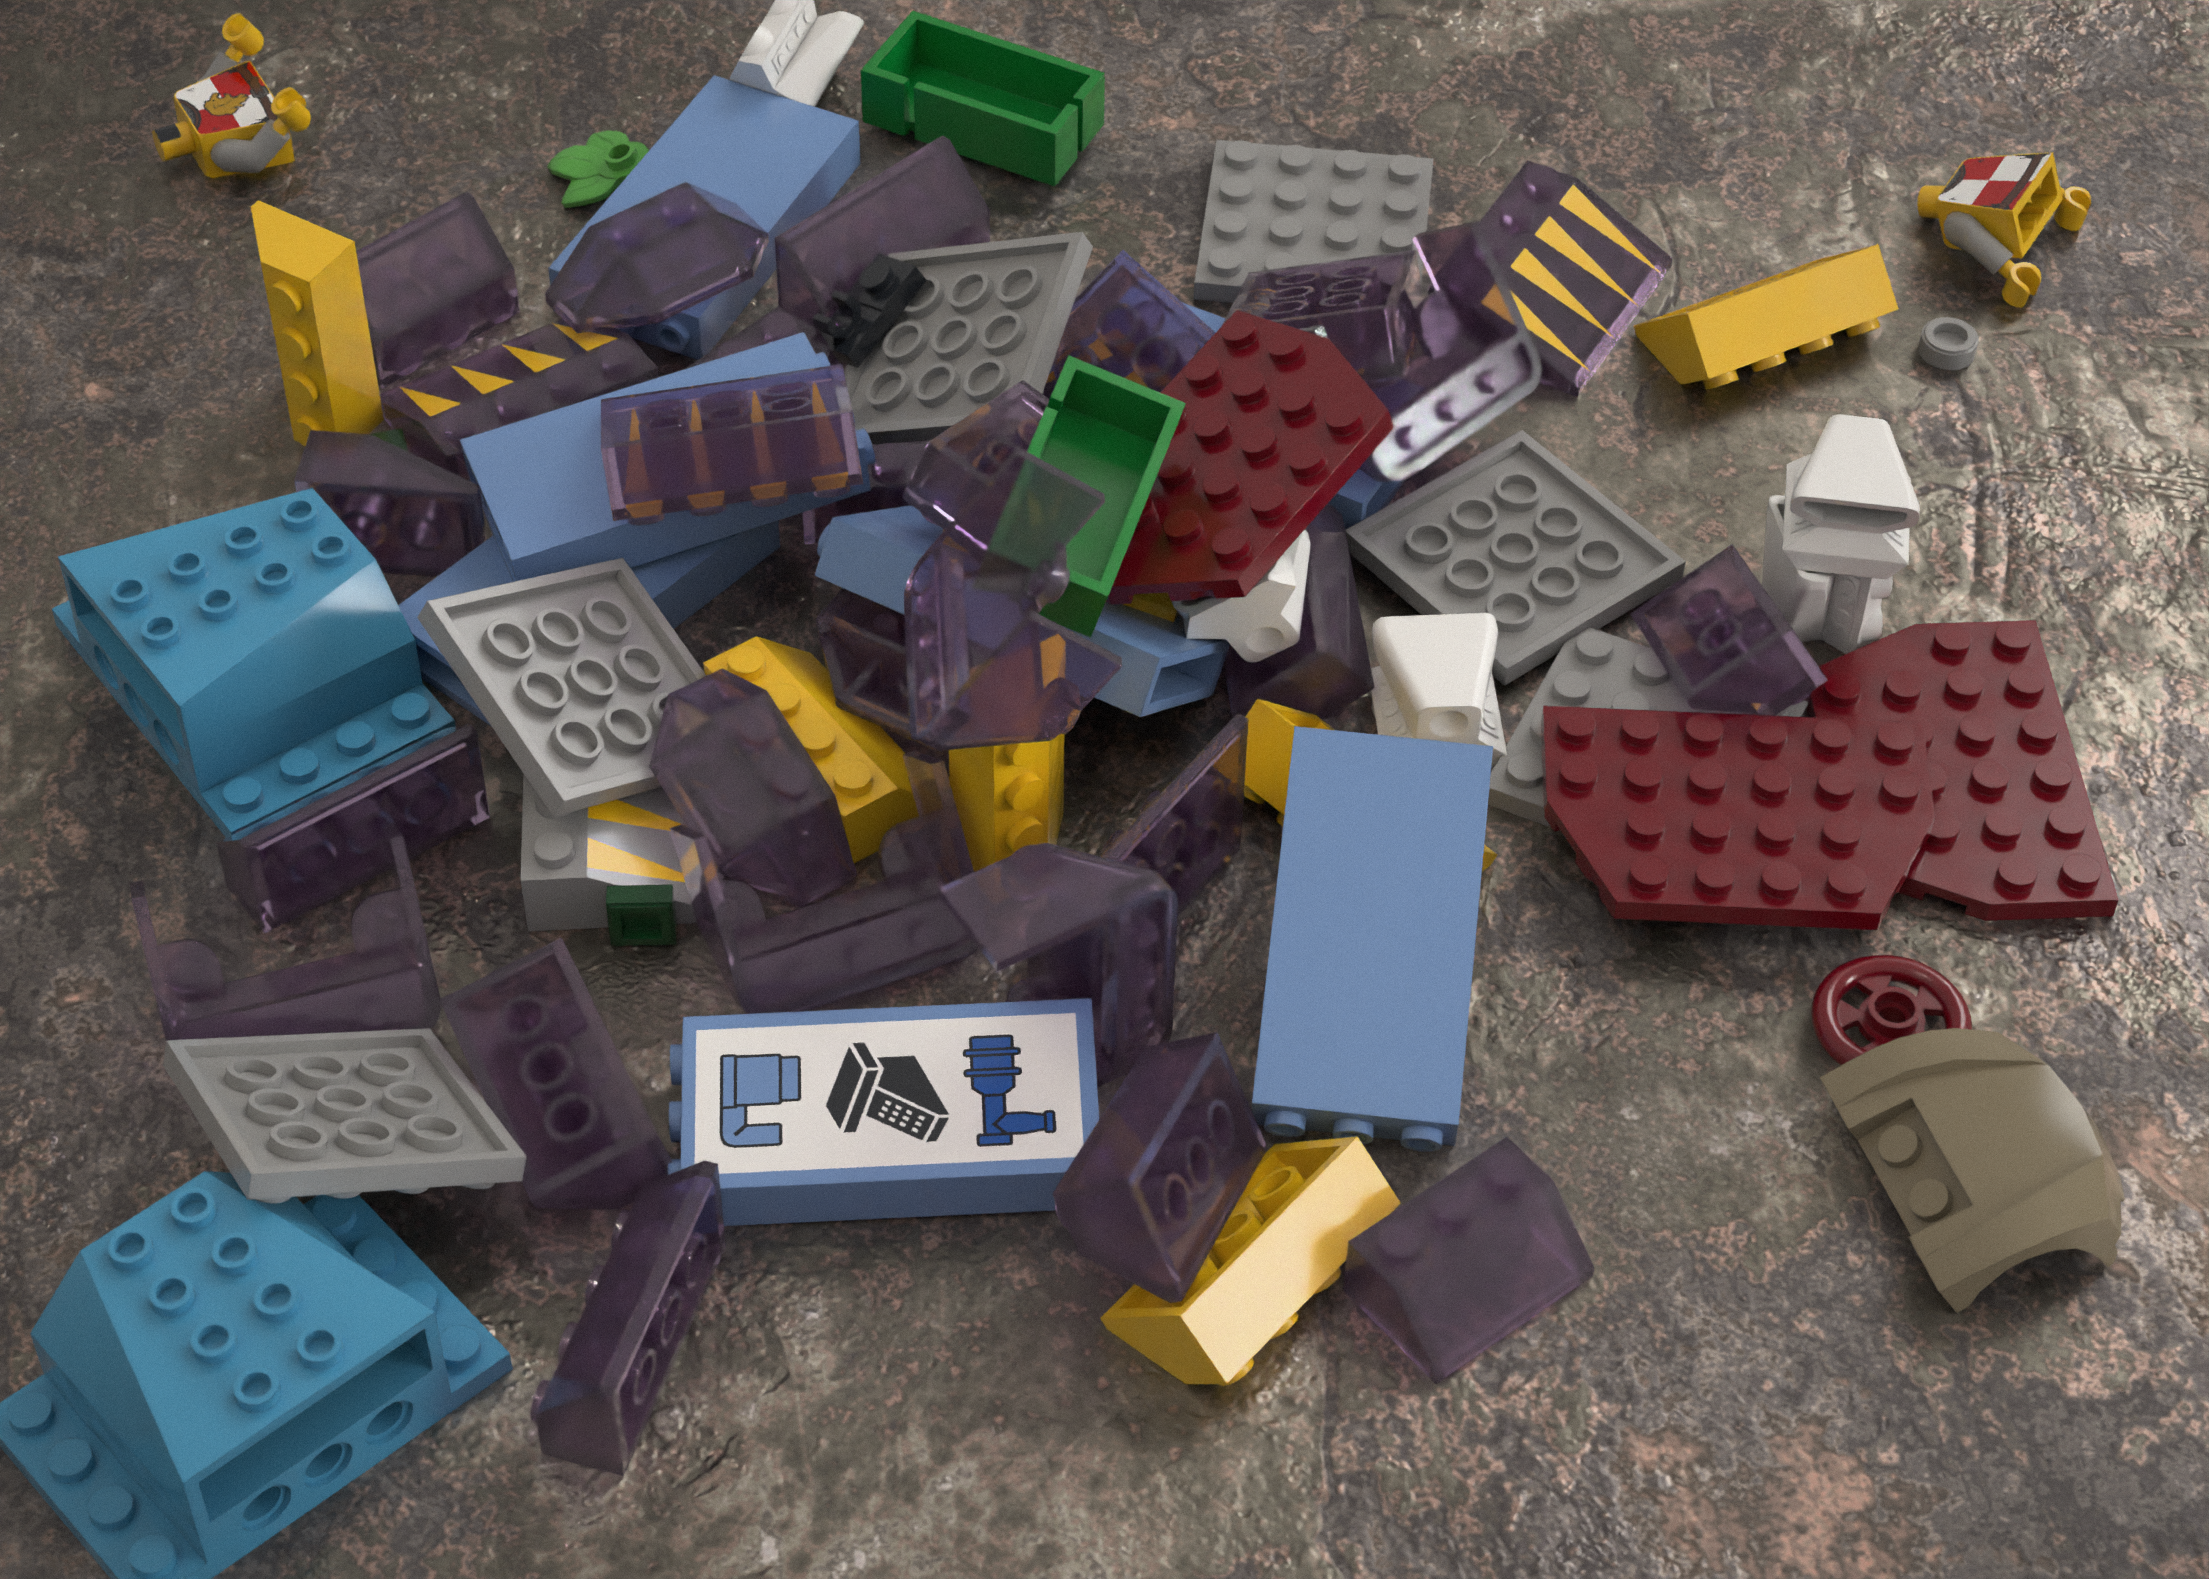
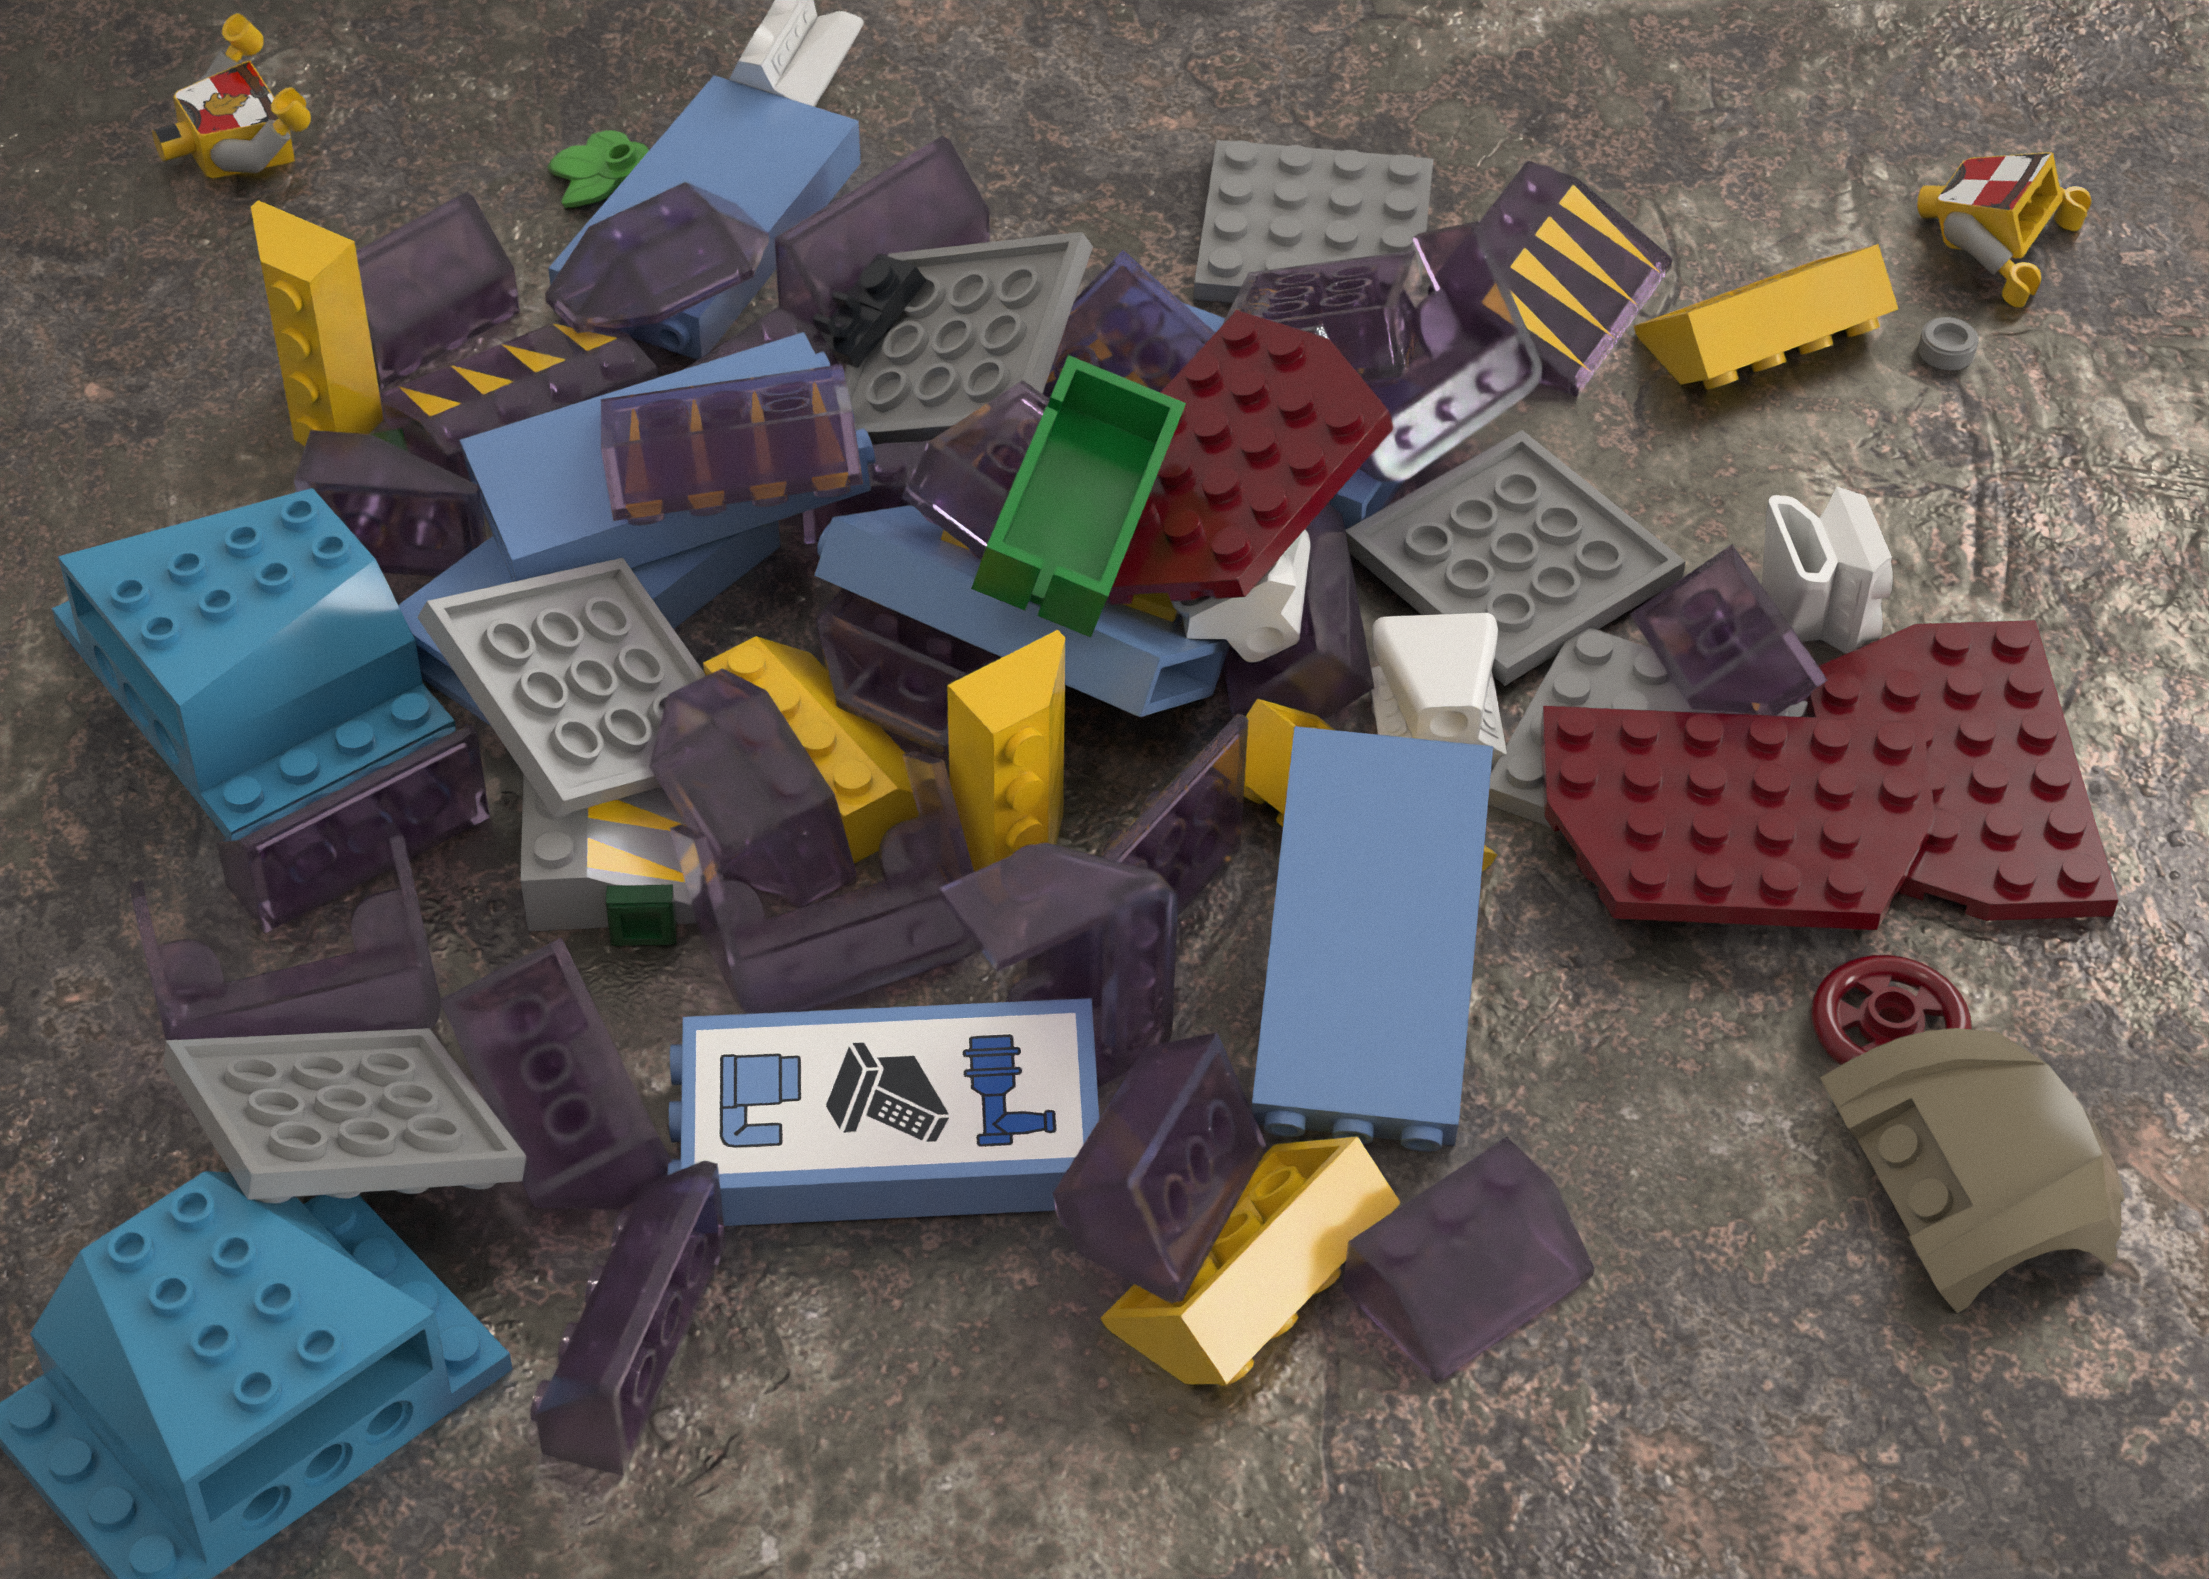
green piece [860,10,1105,186] -> none
windscreen [904,447,1122,751] -> none
white piece [1782,414,1920,580] -> none

